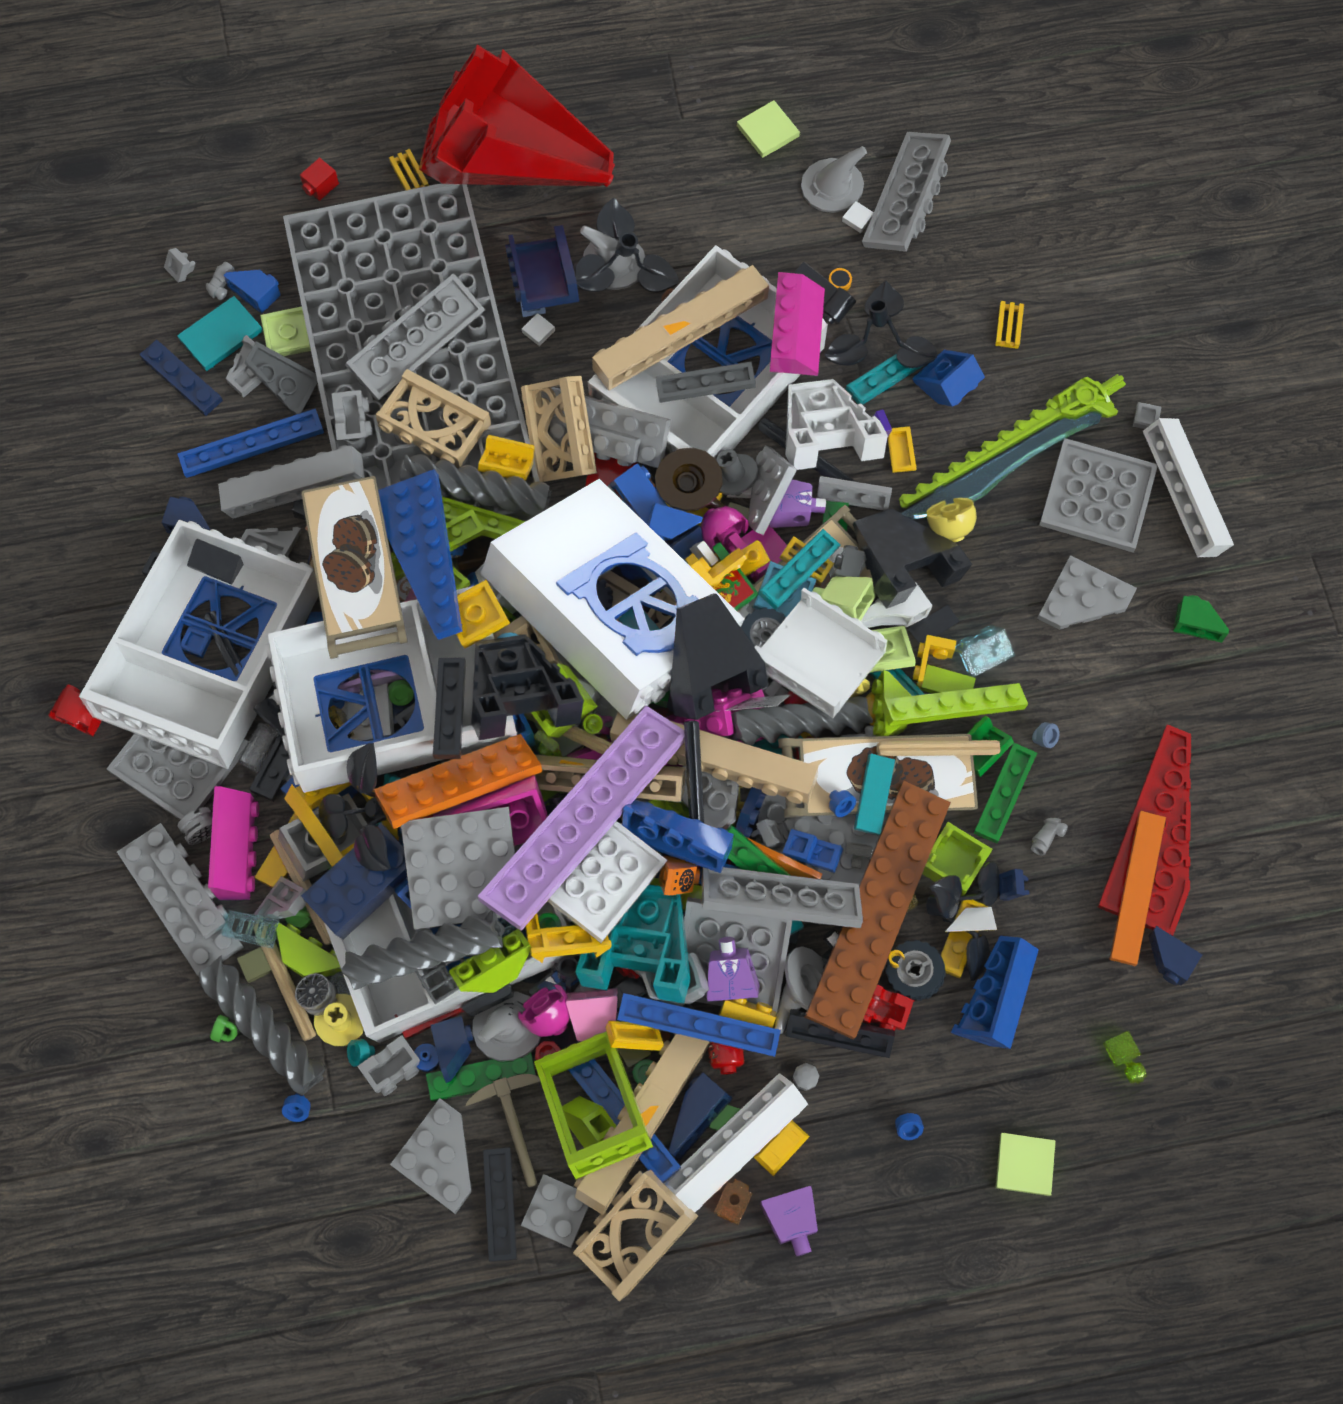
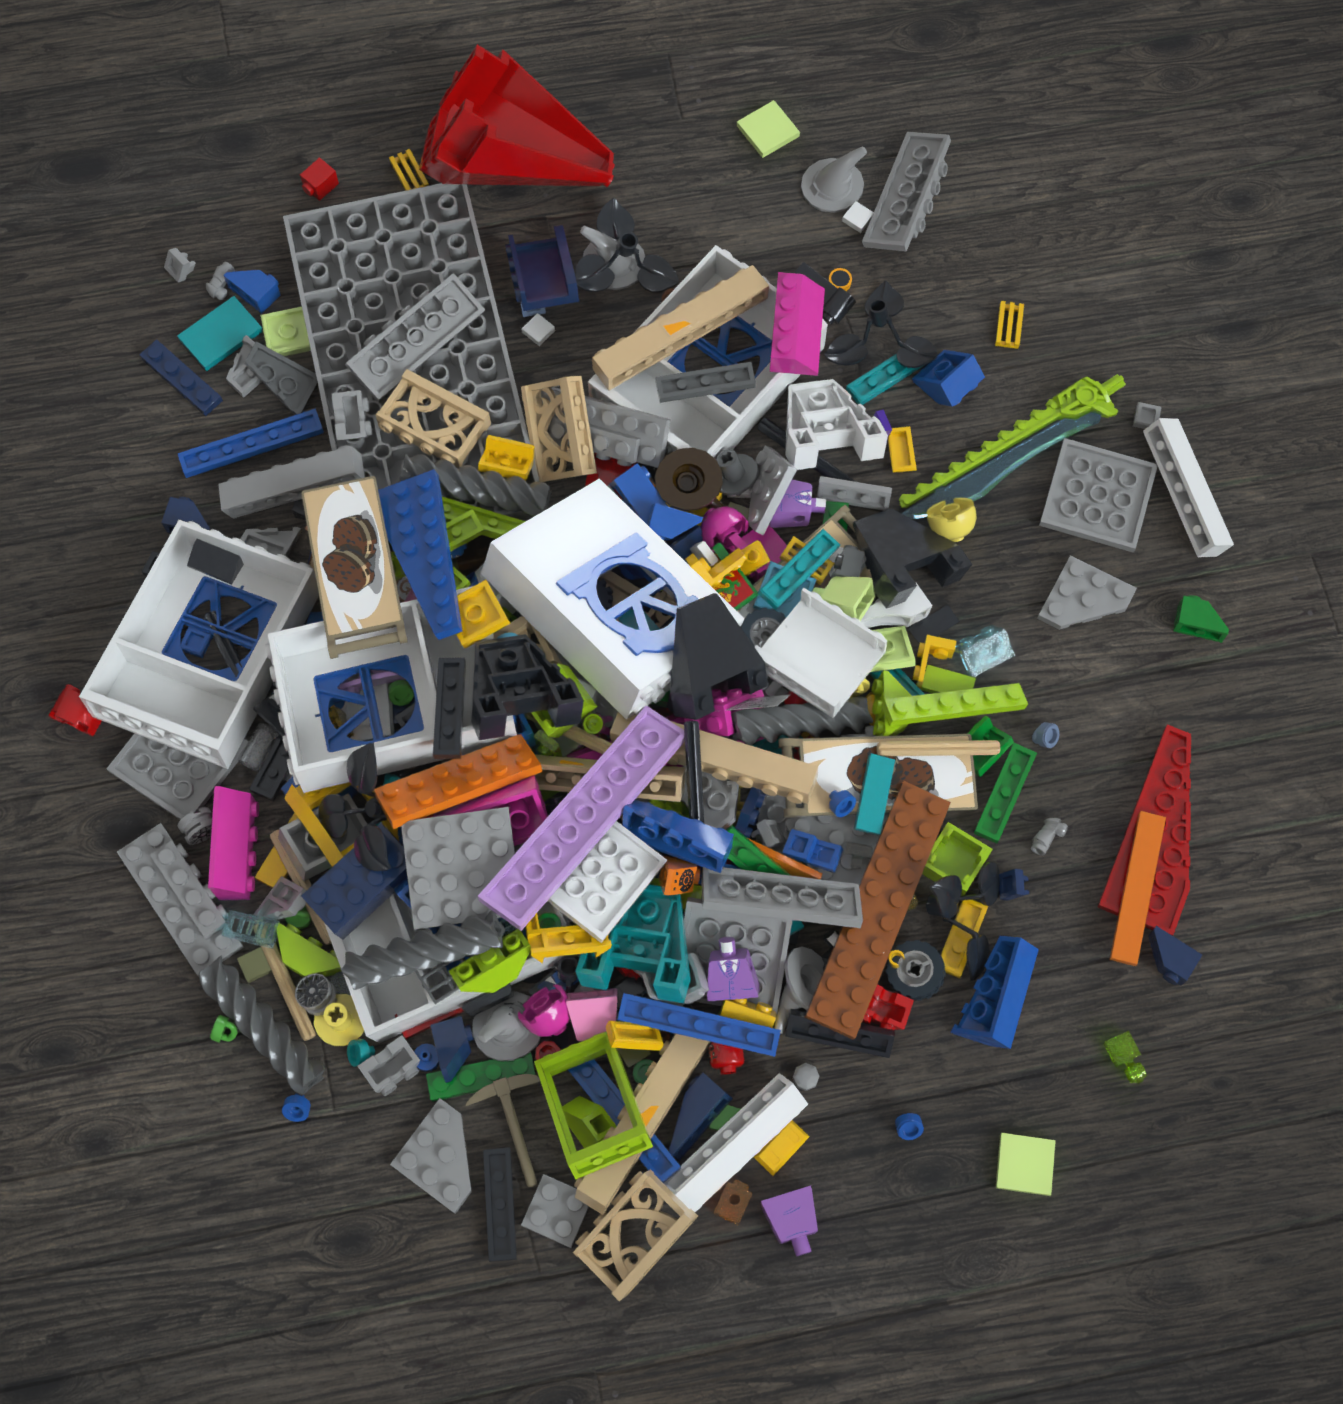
white sticker [945,907,997,932] -> none

